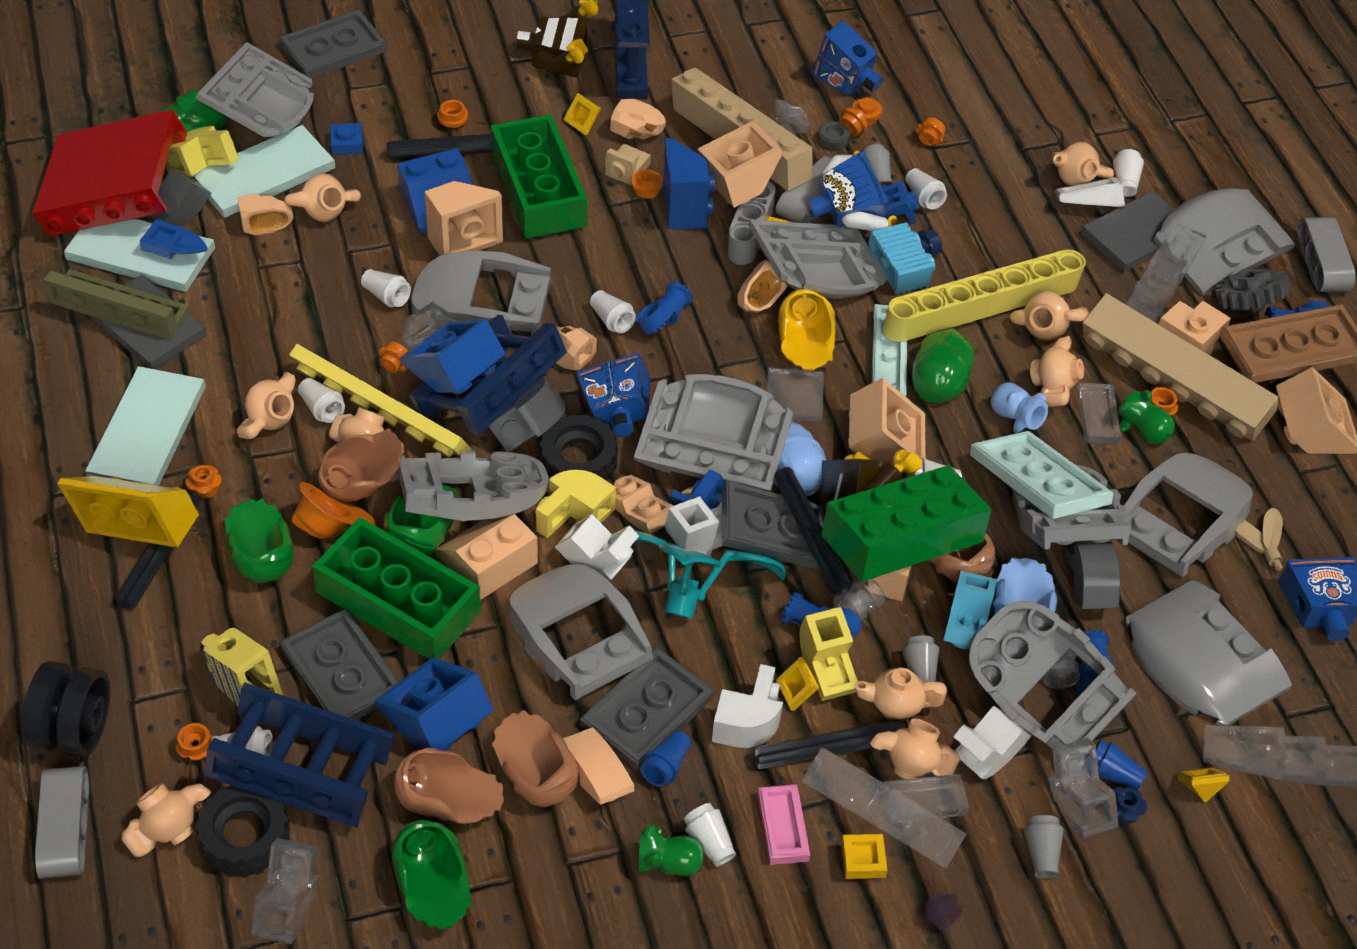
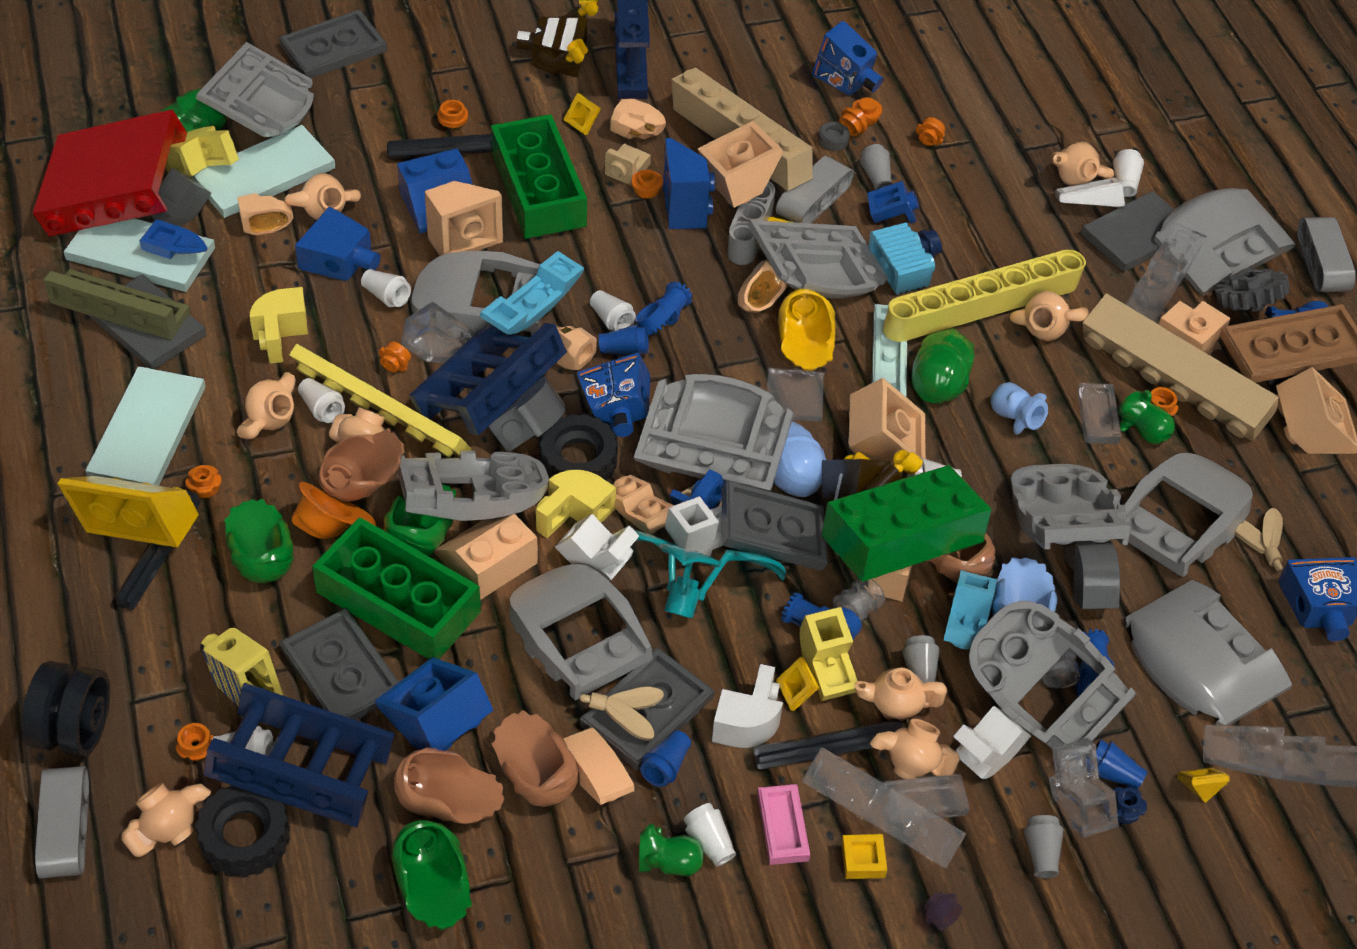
clear brick [251,838,318,944] -> none
blue plate [330,123,364,155] -> none
blue slope [399,318,506,395] -> none
clear slope [773,99,811,134] -> none
black axle [774,467,850,594] -> none
torso [806,151,898,231] -> none
white cone [905,168,947,210] -> none
light aqua tile [970,431,1113,519] -> none
light nougat piece [1030,336,1084,407] -> none
none -> light yellow brick [250,287,308,364]
none -> blue torso [295,207,381,281]
none -> medium azure slope [480,251,584,335]
none -> tan piece [579,687,664,741]
none -> blue cone [599,324,649,356]

